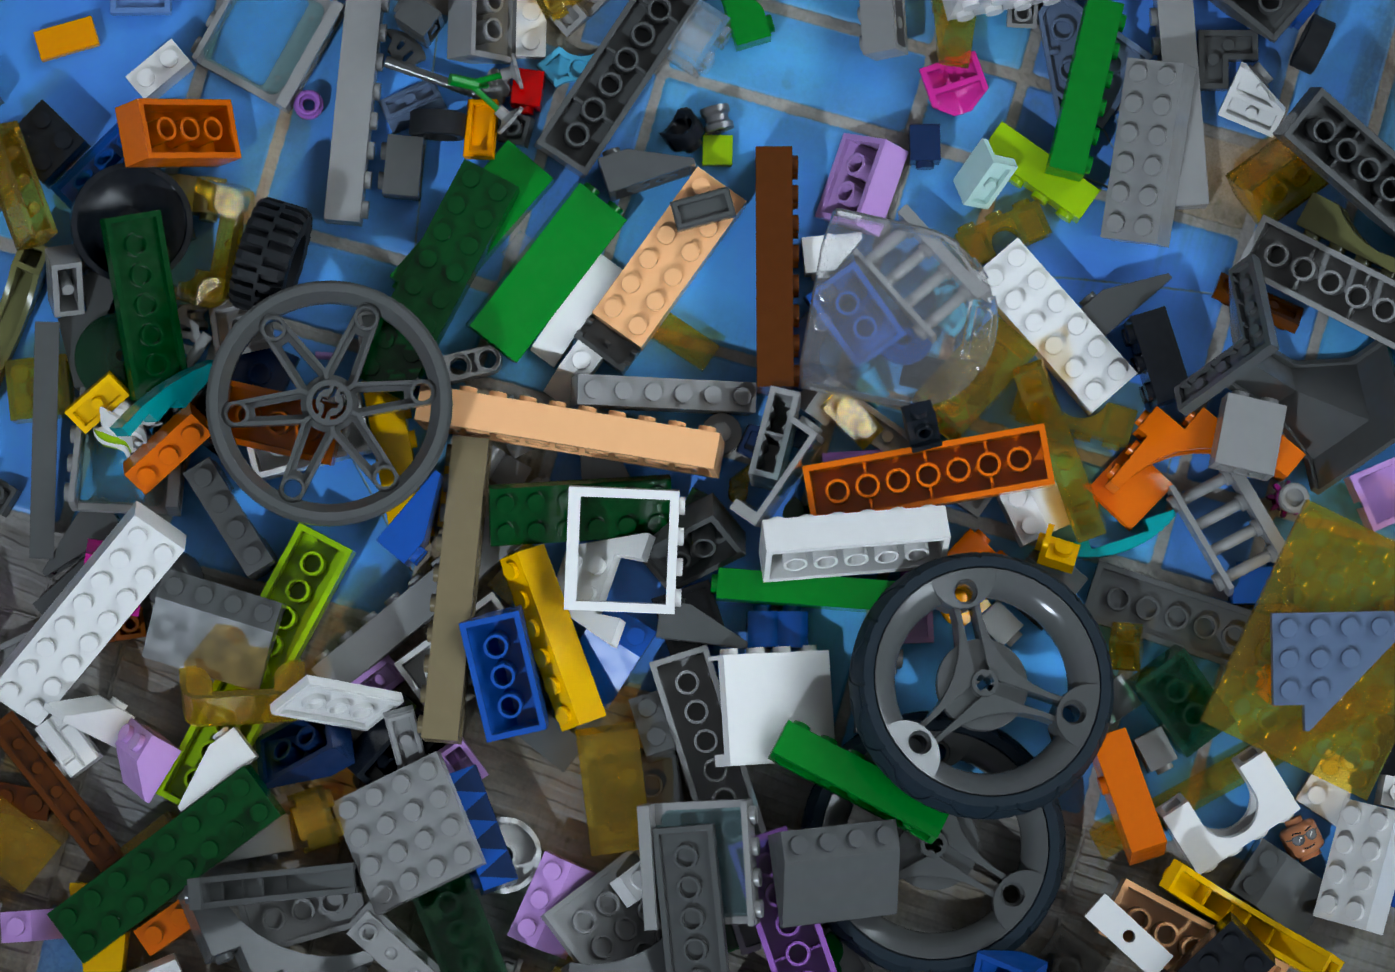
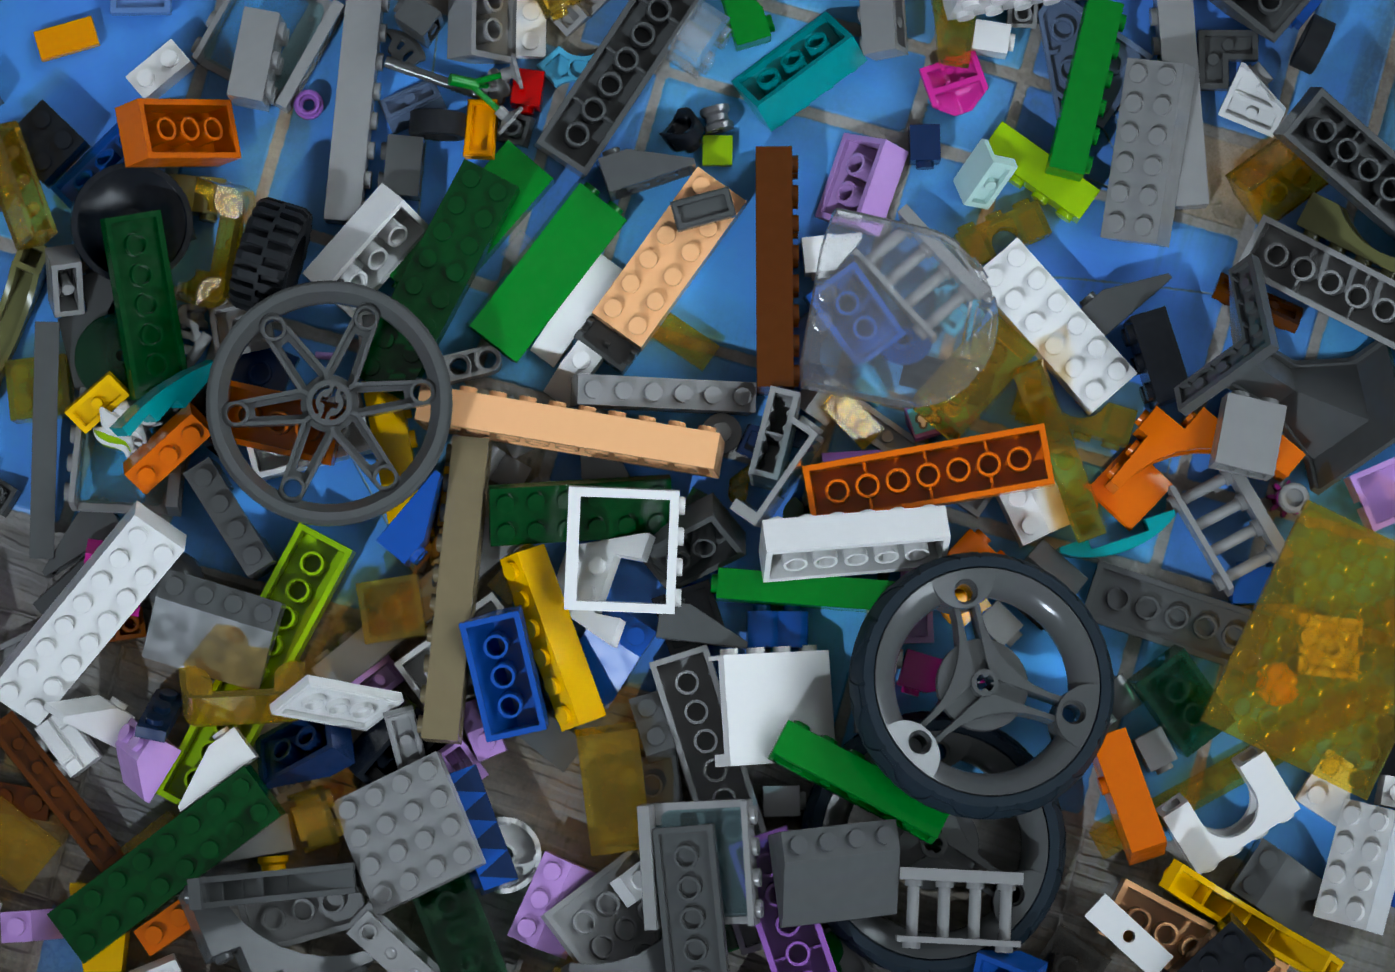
black brick [901,399,942,453] -> none
yellow bracket [1034,523,1081,574] -> none
clear yellow brick [1109,622,1144,672] -> none
sand blue wing [1270,611,1395,731] -> none
nougat head [1279,815,1324,862] -> none
none -> dark blue plate [134,688,186,743]
none -> light grey brick [226,6,290,112]
none -> yellow wheel [258,855,289,871]
none -> white brick [302,183,429,318]
none -> clear yellow brick [356,574,427,646]
none -> lavender slope [464,698,508,762]
none -> teal slope [731,11,867,132]
none -> light grey brick [763,785,806,817]
none -> light grey fence [895,867,1024,953]
none -> dark pink slope [896,649,985,697]
none -> white brick [970,19,1016,59]

